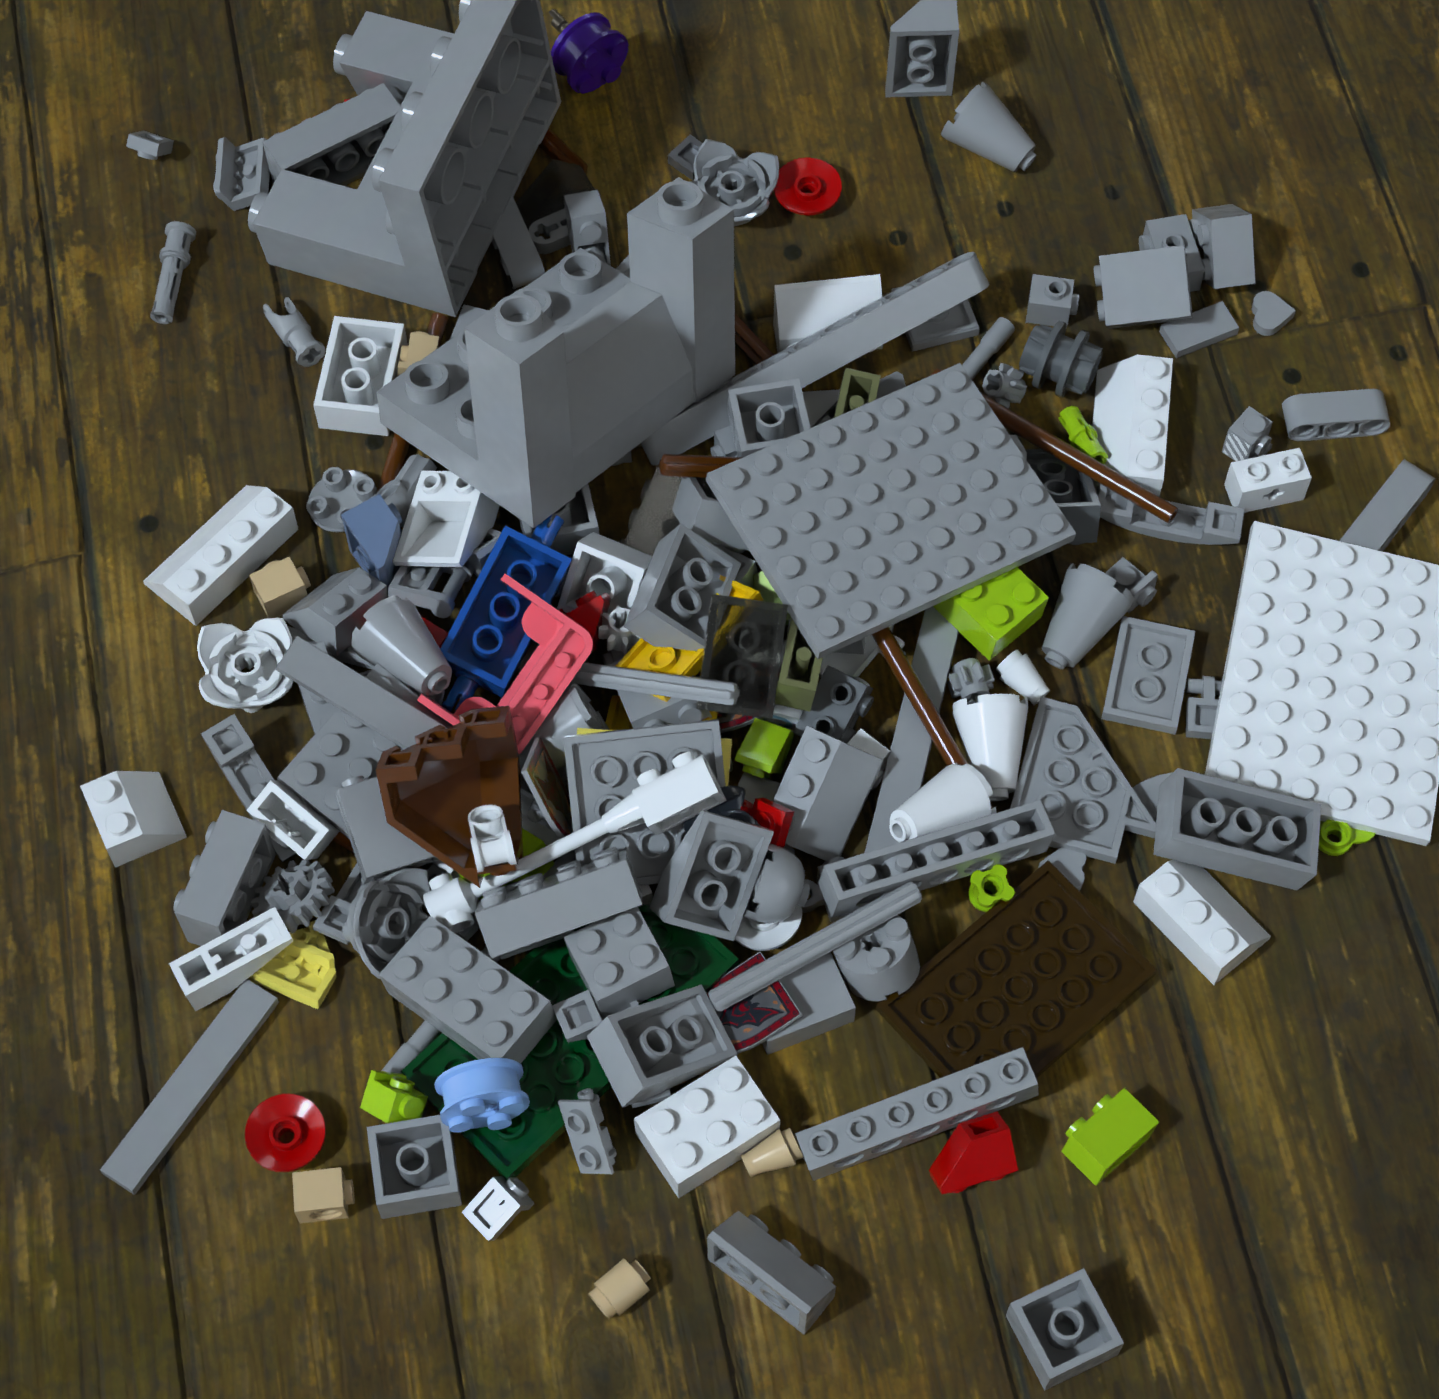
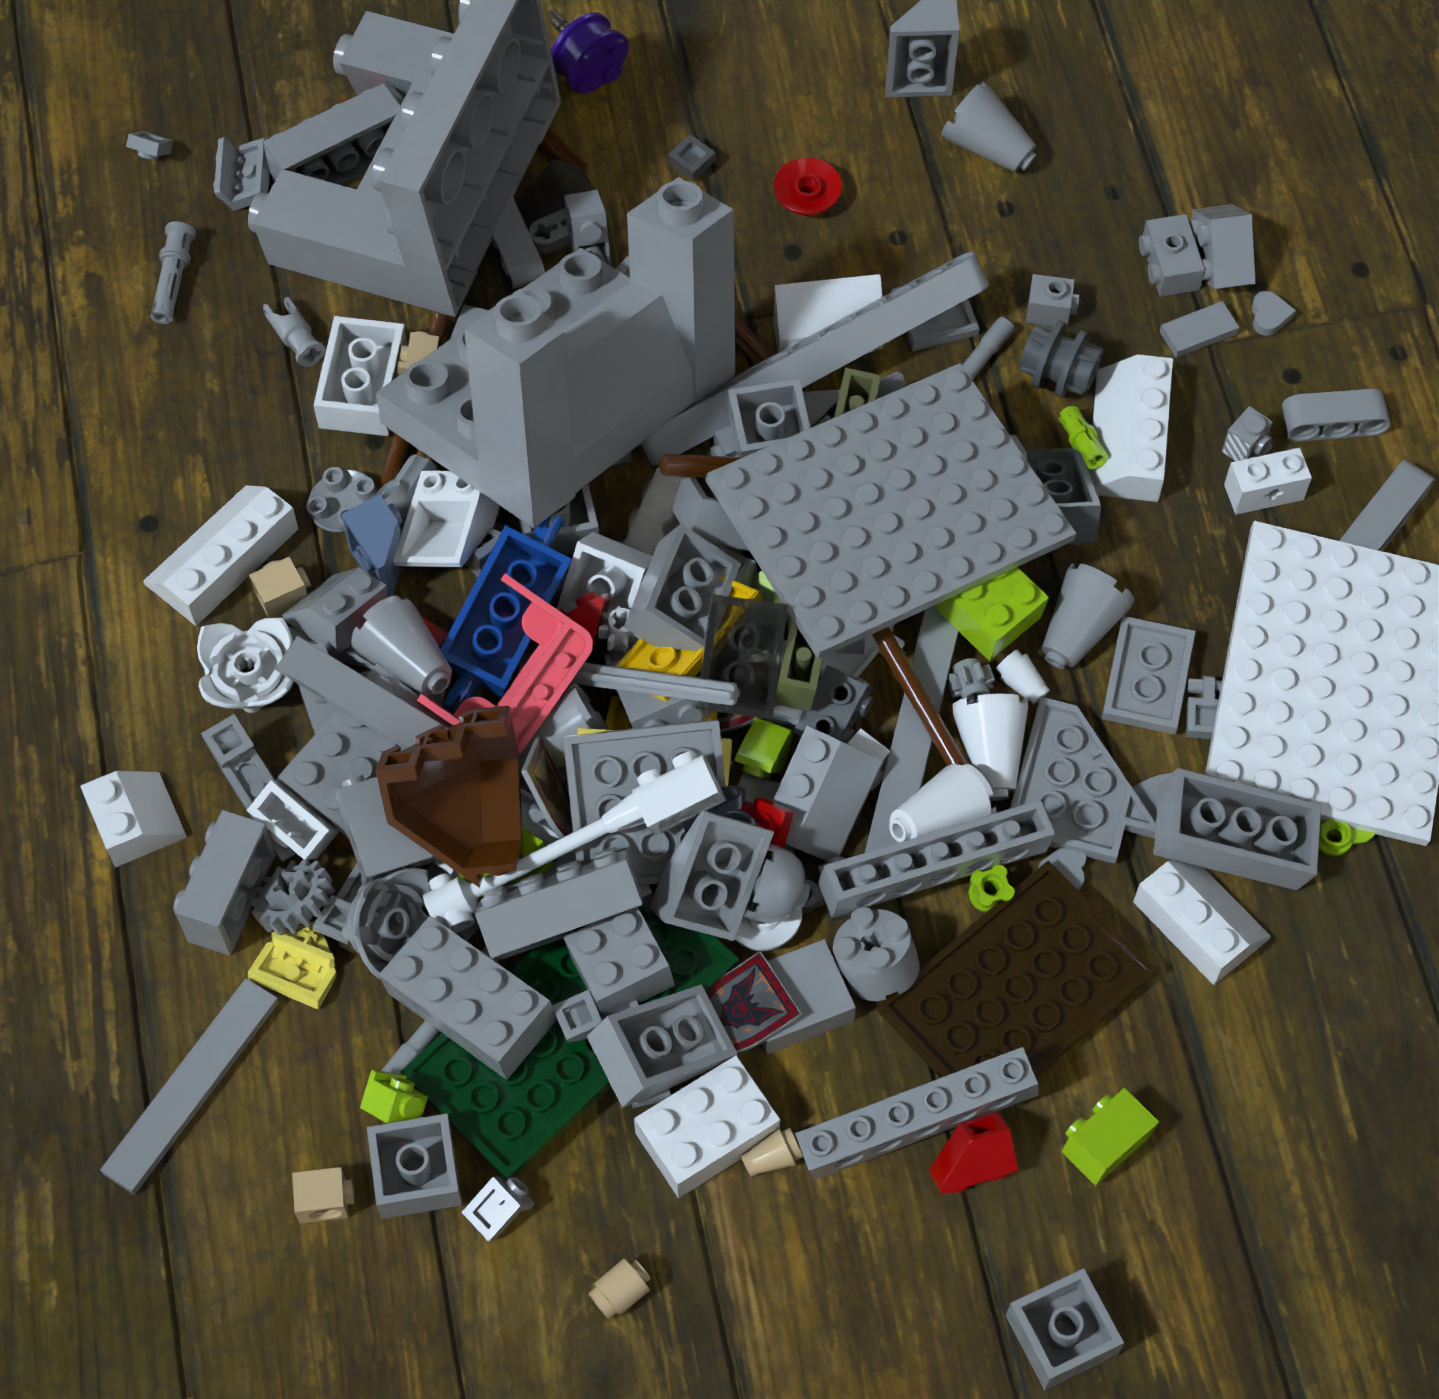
white slope [169,907,293,1011] -> none
red dish [245,1094,326,1173] -> none
light grey plate [388,560,474,618] -> none
light blue wheel [434,1058,530,1133] -> none
white piece [468,804,517,873] -> none
light grey hinge [558,1088,617,1174] -> none
light grey brick [689,139,779,226] -> none
light grey slope [707,1211,836,1335] -> none
light grey axle [709,881,922,1011] -> none
reddish brown piece [932,368,1178,524] -> none
light grey gear [982,363,1027,409] -> none
light grey brick [1094,245,1193,329] -> none
light grey slope [1098,484,1245,545] -> none
light grey bracket [1106,557,1158,613] -> none

